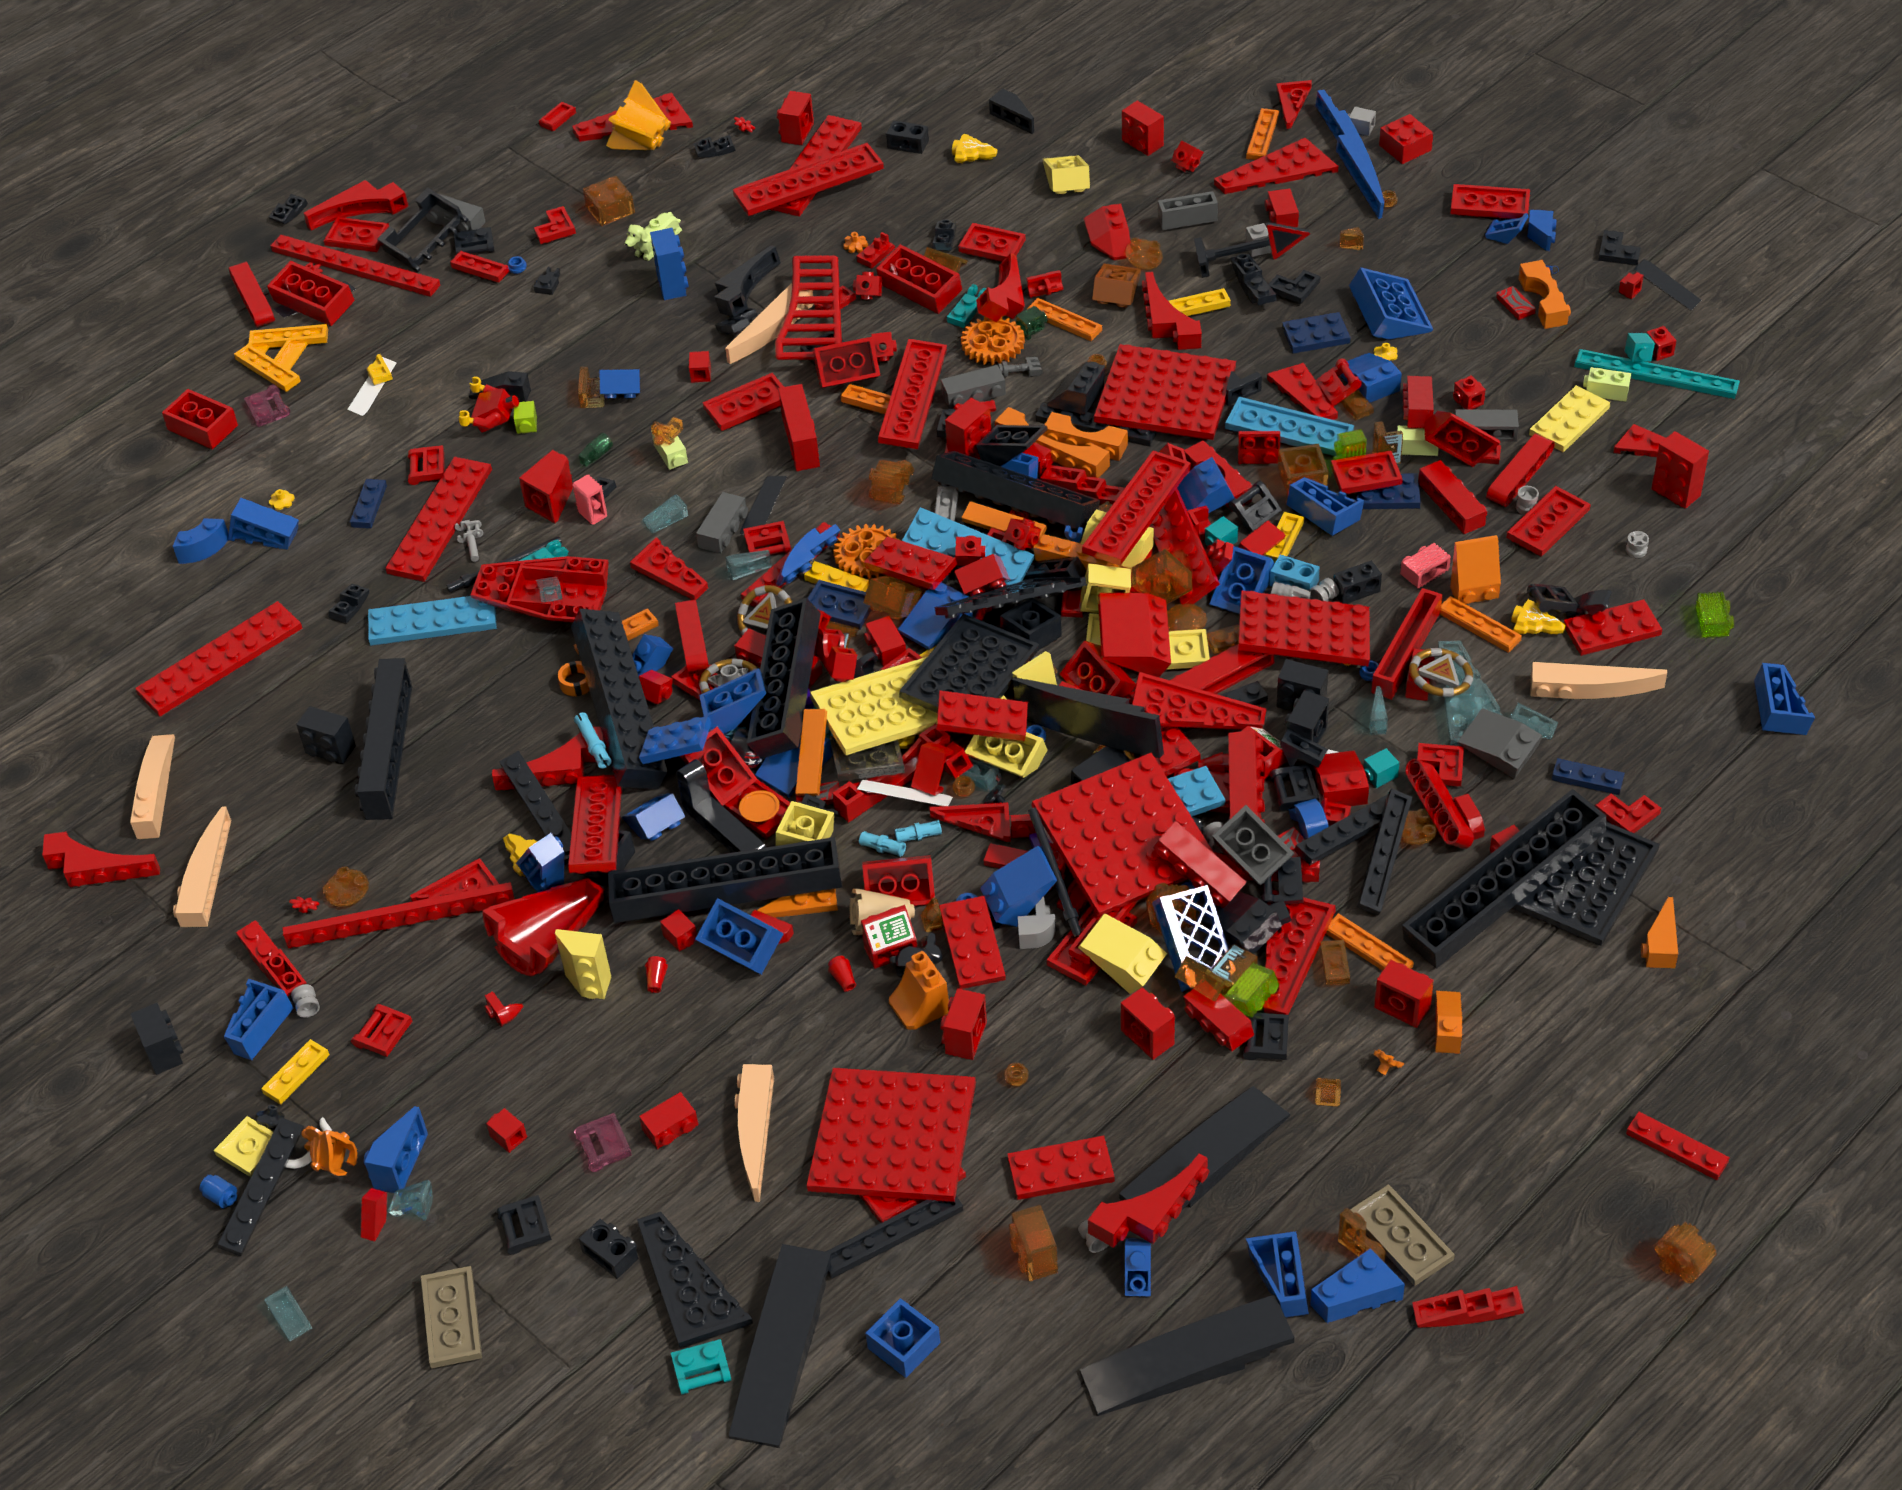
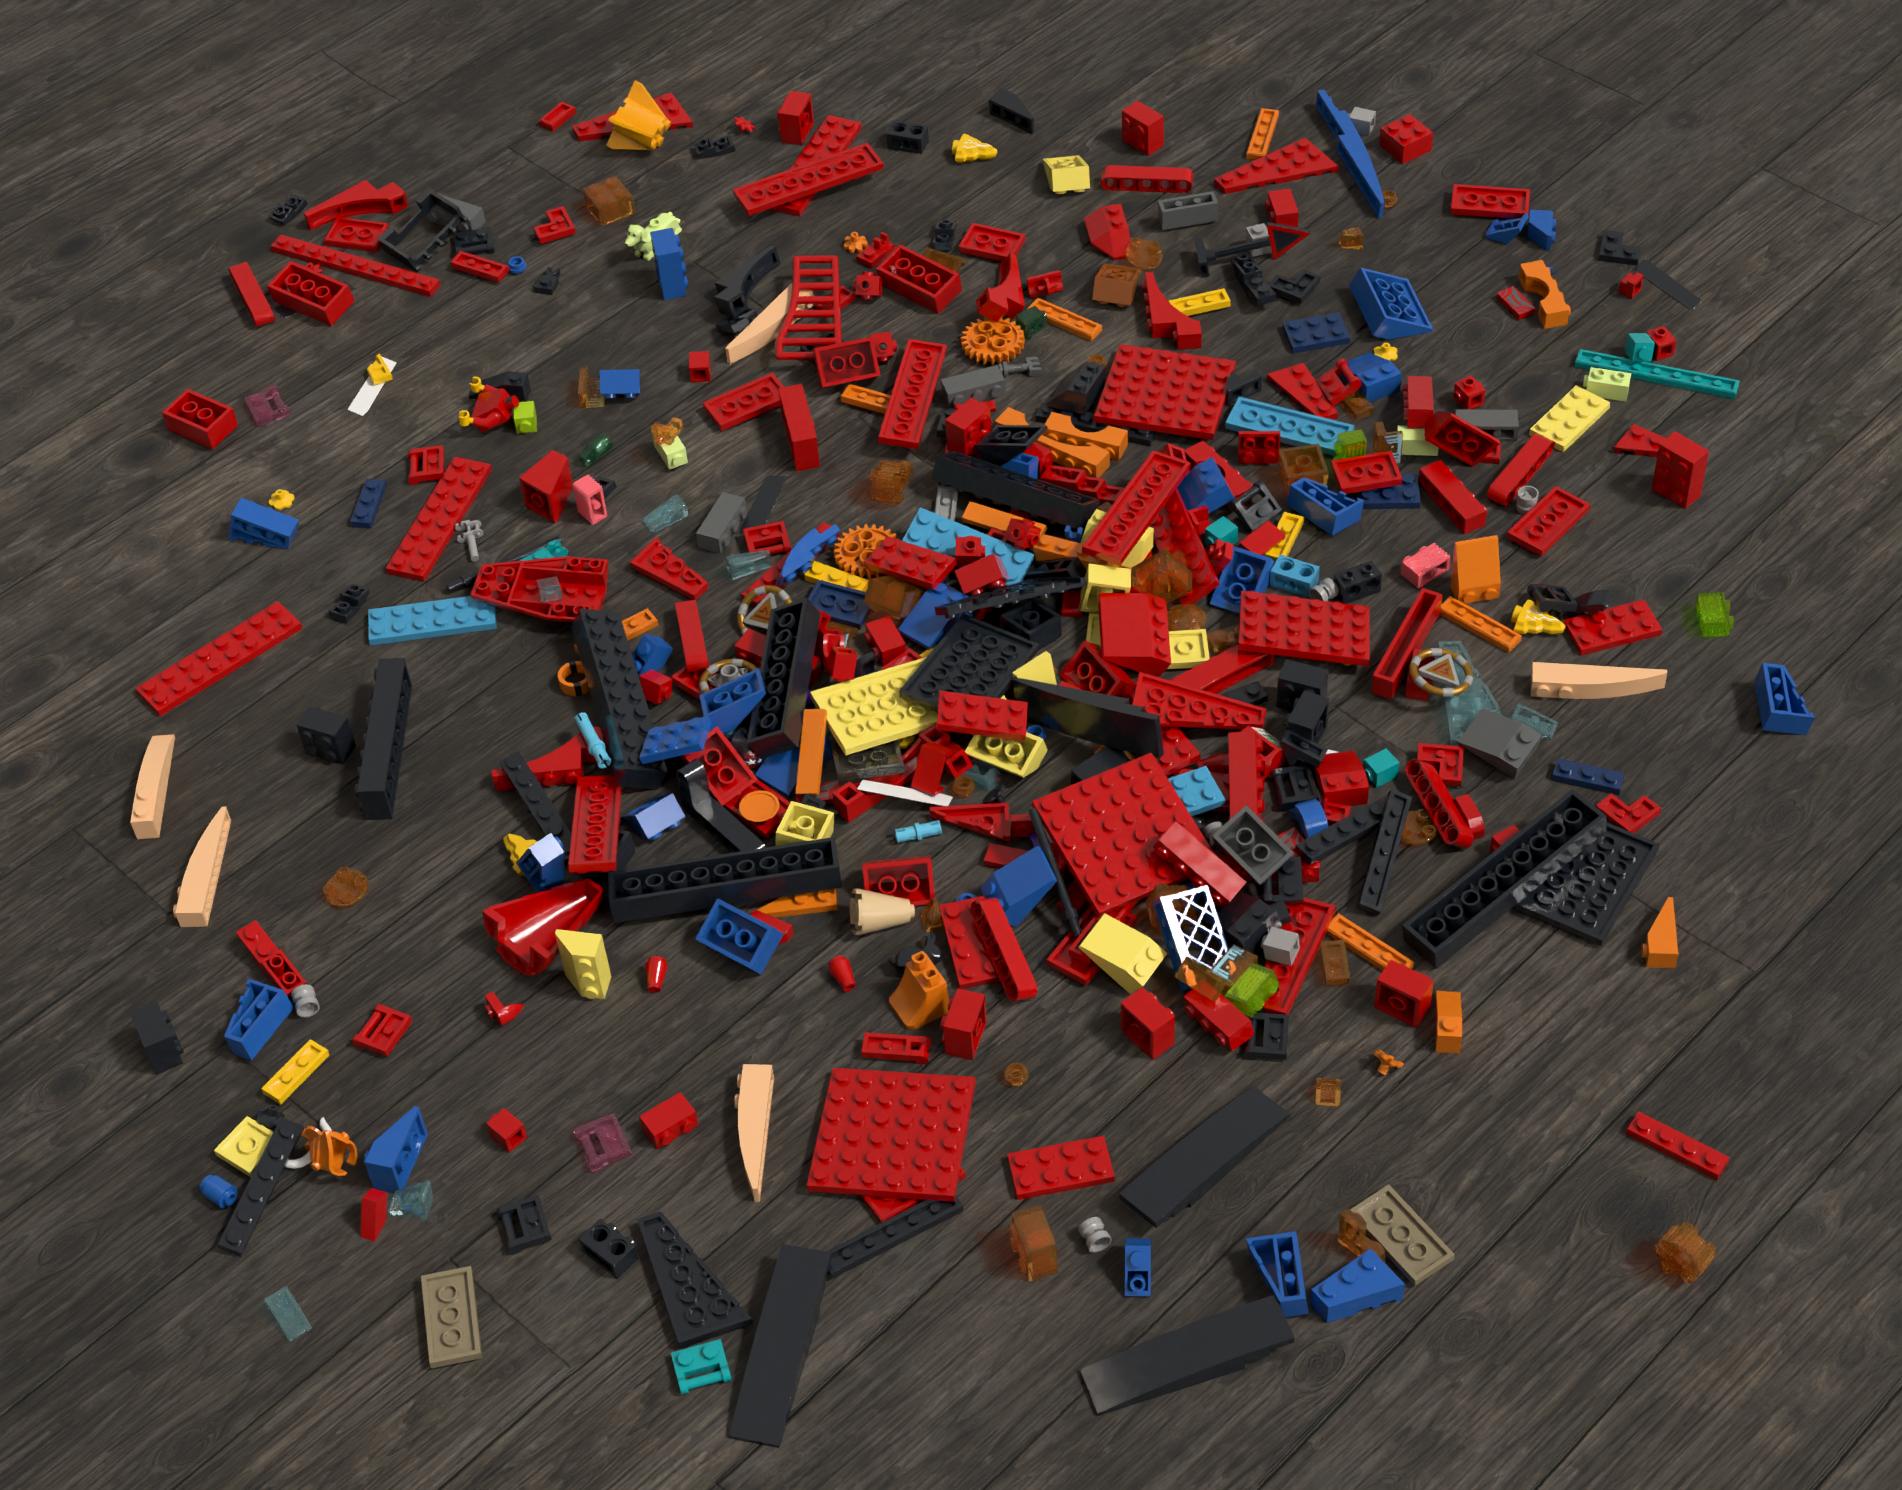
red arch [43,832,160,887] -> none
blue brick [173,518,229,564] -> none
light orange plate [234,324,328,392] -> none
red plate [282,882,515,948] -> none
red plant [289,896,319,913] -> none
red wing [410,858,499,902] -> none
red brick [660,909,697,952] -> none
medium azure pin [859,831,906,857] -> none
slope [861,905,917,969] -> none
blue brick [866,1298,940,1378] -> none
teal hinge [947,284,987,328] -> none
light grey brick [1018,896,1056,949] -> none
red arch [1088,1153,1209,1248] -> none
red brick [1171,140,1204,172] -> none
light grey hinge [1271,582,1311,599] -> none
red wing [1276,80,1312,129] -> none
blue plate [1359,661,1379,681] -> none
clear light blue slope [1369,686,1388,735] -> none
red slope [1412,1286,1524,1327] -> none
light grey wheel [1626,531,1649,558] -> none
none -> red plate [861,1032,931,1064]
none -> red beam [970,898,1037,1001]
none -> red beam [1101,165,1193,193]
none -> light grey brick [1261,927,1300,966]

